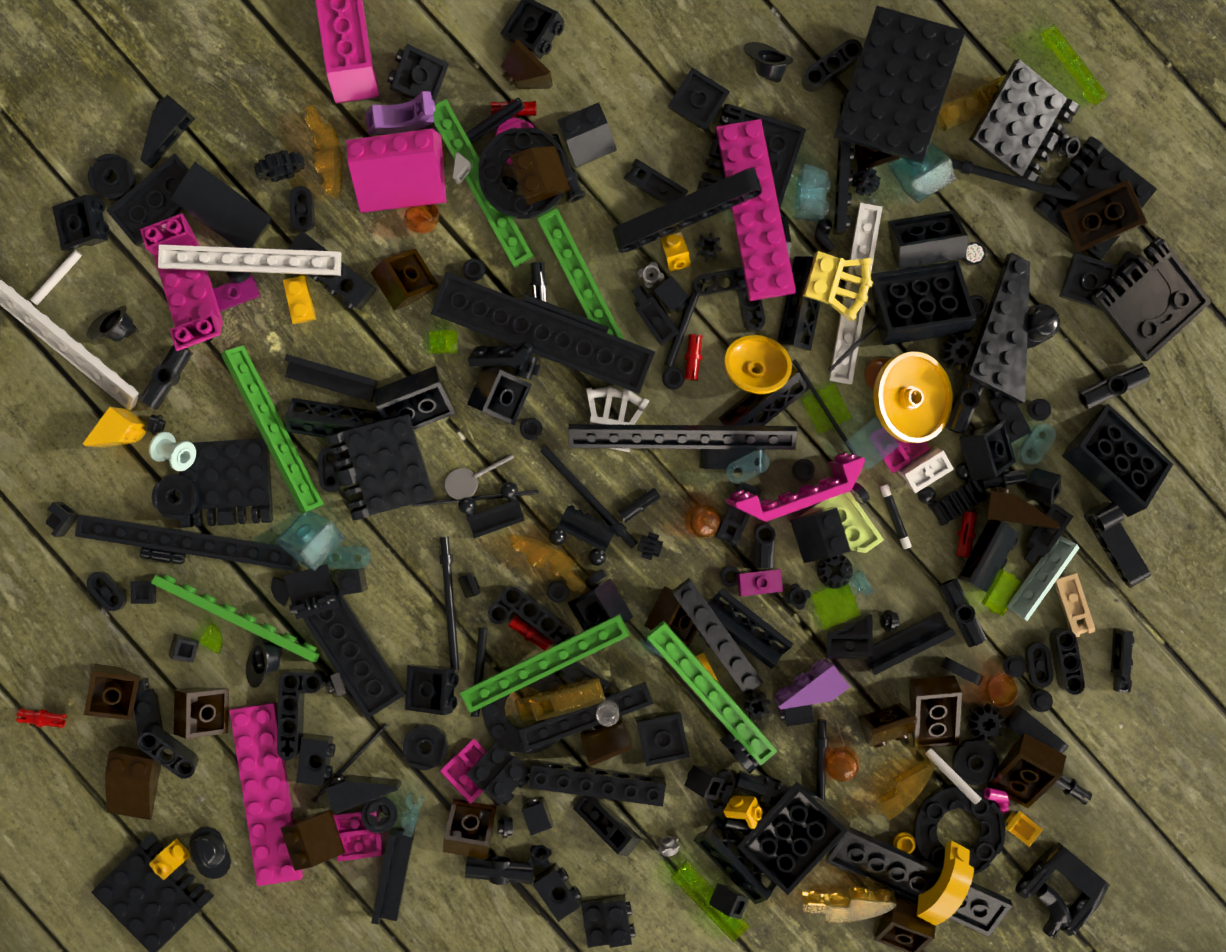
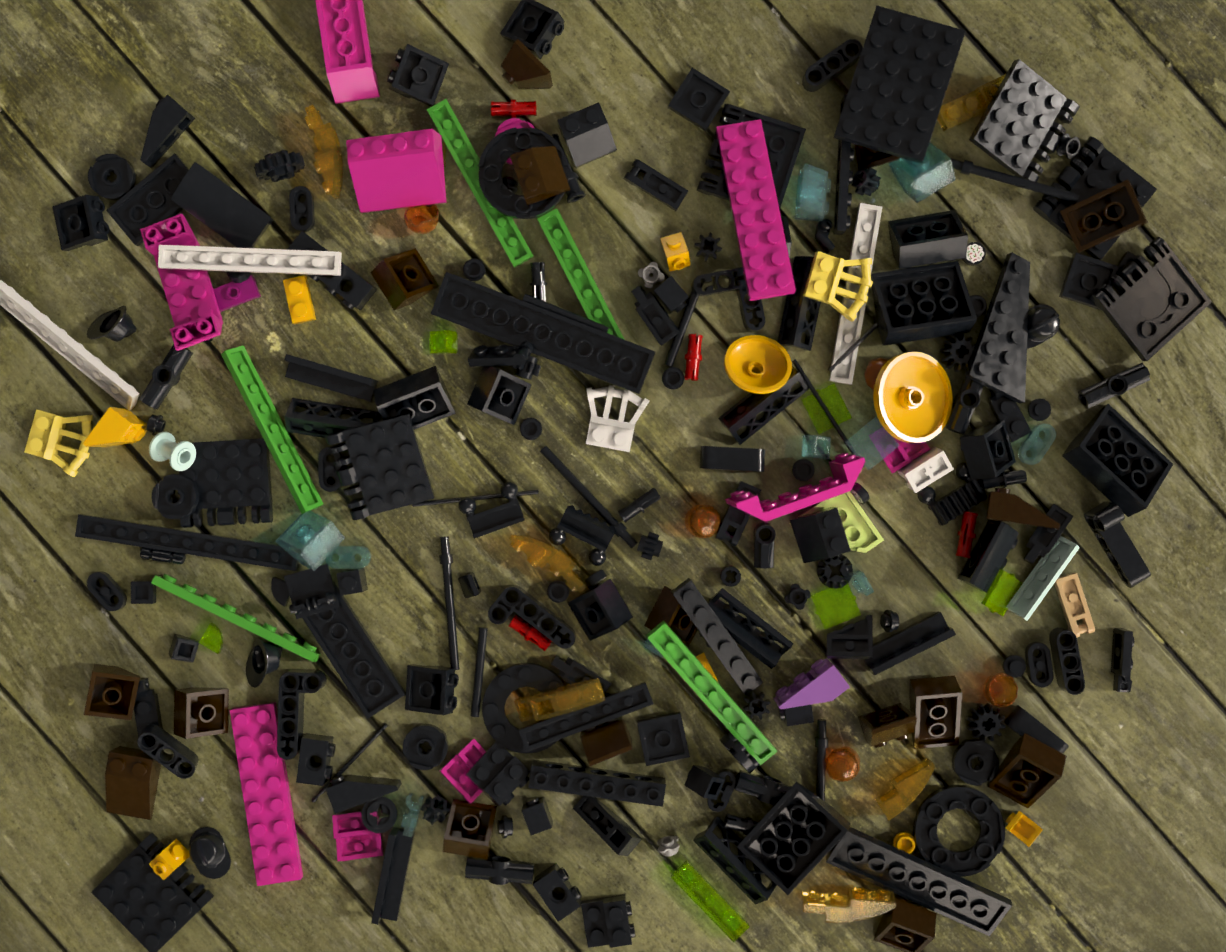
red pin [16,708,67,728] -> none
white bar [30,250,82,305] -> none
black panel [45,502,78,537] -> none
dark brown slope [280,810,345,871] -> none
black plate [325,672,346,697] -> none
medium lavender arch [365,91,435,134] -> none
light grey piece [445,455,514,500] -> none
light grey slope [453,152,472,184] -> none
bright green plate [460,614,630,713] -> none
black axle [466,98,525,143] -> none
black plate [528,845,552,869] -> none
black plate [568,424,797,450] -> none
clear wheel [596,700,619,727] -> none
black beam [612,168,763,253] -> none
black panel [709,883,750,919] -> none
yellow bracket [723,795,763,829] -> none
clear light blue plate [726,451,770,484] -> none
magenta plate [737,569,783,597] -> none
black piece [744,42,793,83] -> none
black bar [880,484,912,550] -> none
yellow arch [917,840,974,926] -> none
white bar [925,748,982,805] -> none
black piece [938,578,987,648] -> none
black beam [941,656,984,686] -> none
dark pink arm [984,788,1010,814] -> none
black connector [1015,842,1110,936] -> none
black panel [1025,468,1061,505] -> none
black plate [1029,689,1053,712] -> none
black arm [1036,883,1071,938] -> none
clear neon green plate [1040,24,1109,106] -> none
black axle [1055,774,1092,805] -> none
none -> light yellow plate [24,410,93,477]
none -> black gear [420,795,450,825]
none -> clear light blue slope [802,435,831,459]

